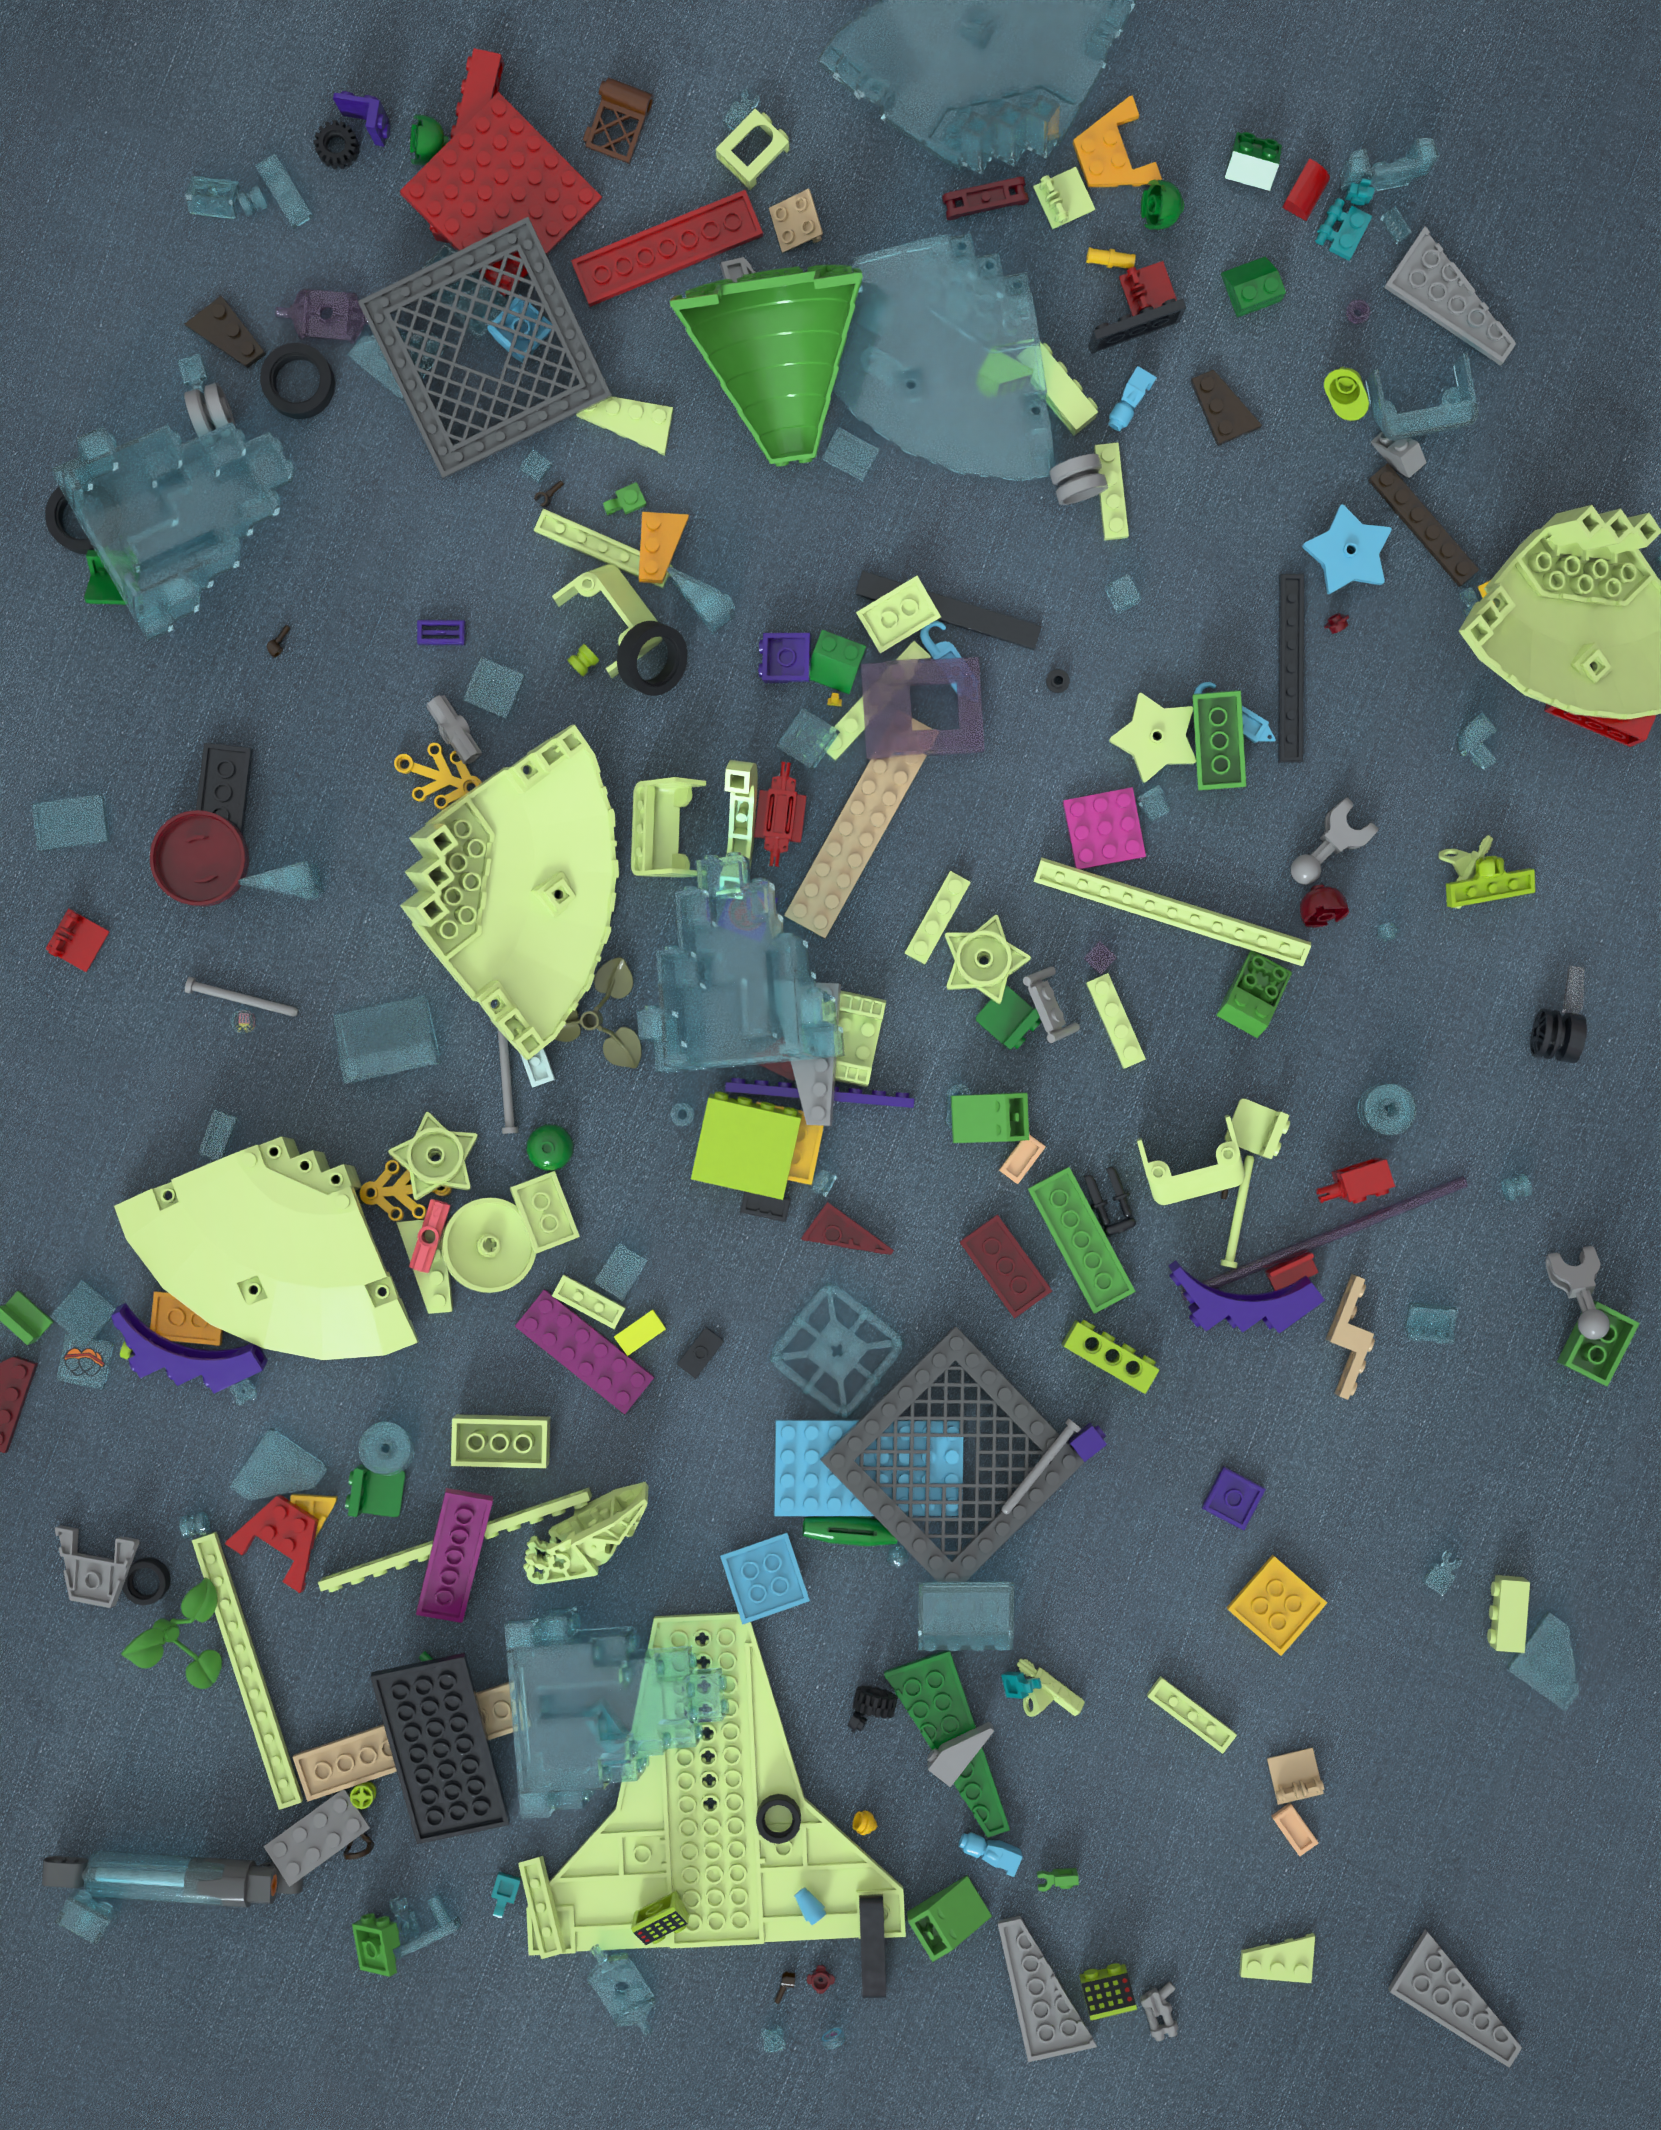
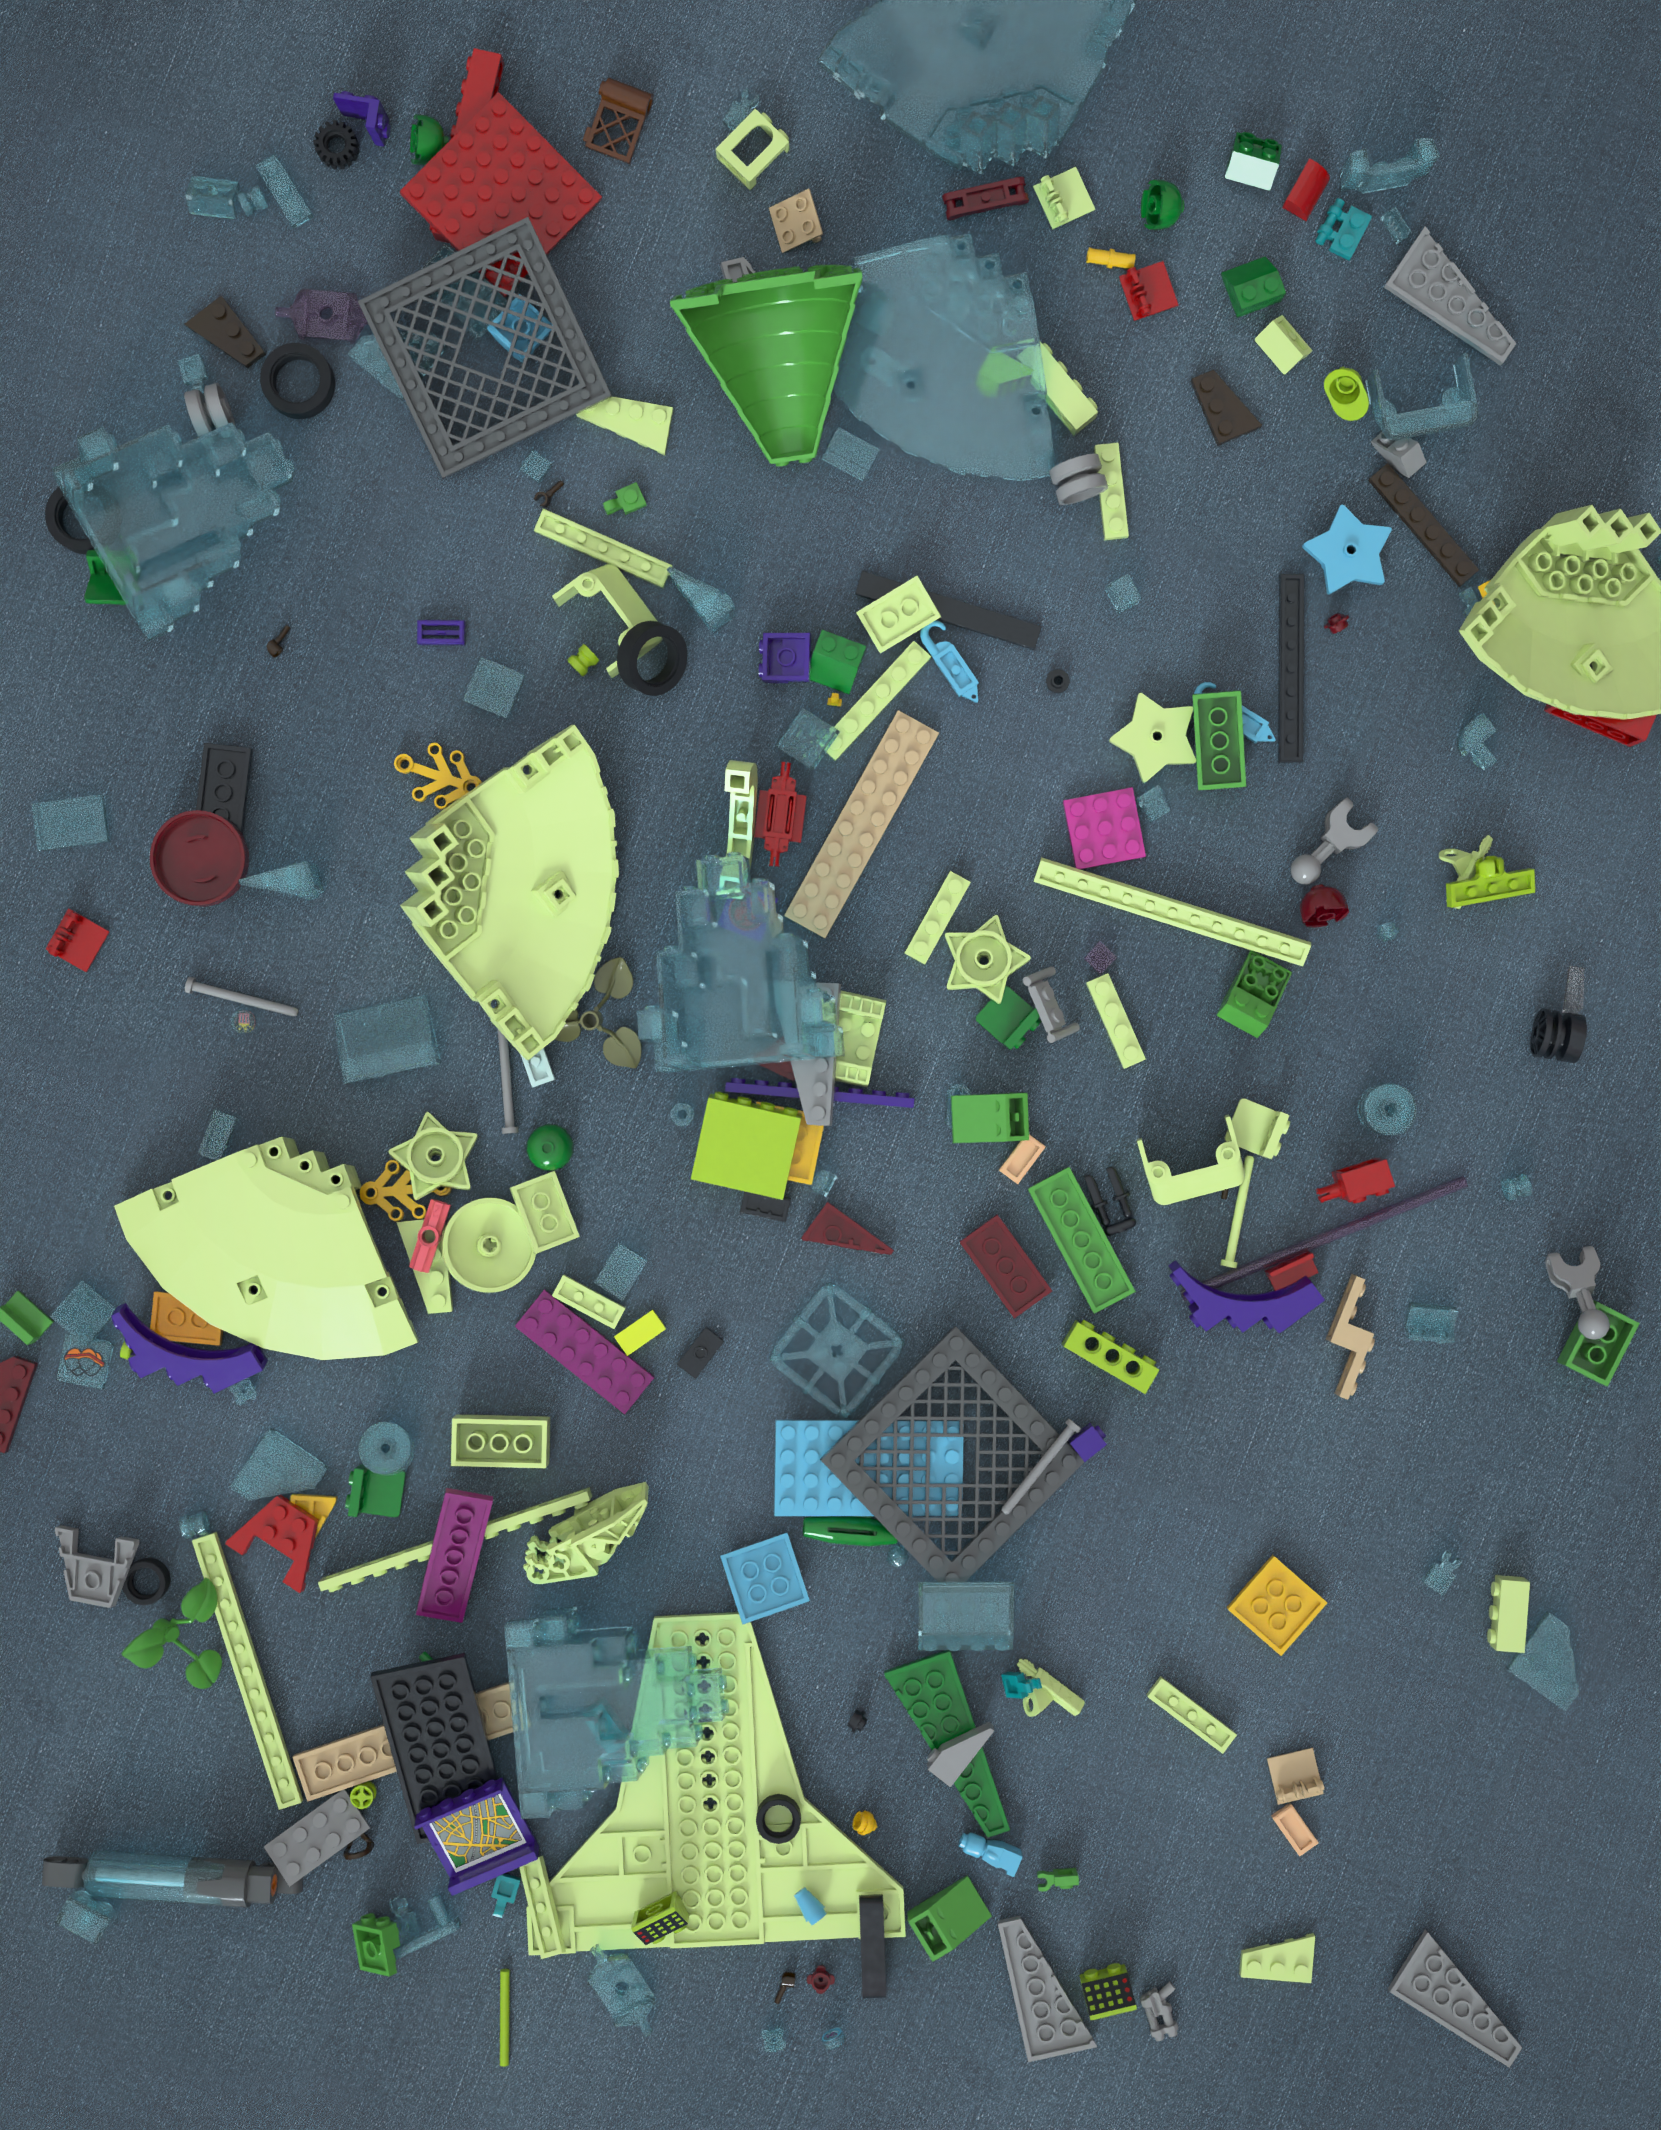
light grey piece [427,695,482,764] -> none
red plate [571,190,763,307] -> none
yellowish green windscreen [631,777,706,877] -> none
light orange wing [639,512,689,584] -> none
black tyre [853,1686,898,1719] -> none
clear purple piece [861,657,985,760] -> none
light orange wing [1073,95,1162,187] -> none
black plate [1088,298,1186,354] -> none
medium azure piece [1108,366,1157,431] -> none
dark purple tile [1201,1466,1266,1531] -> none
teal plate [1345,178,1375,206] -> none
clear purple plate [1346,300,1370,324] -> none
none -> panel [414,1777,539,1896]
none -> lime bar [500,1969,510,2067]
none -> yellowish green panel [1255,315,1313,374]

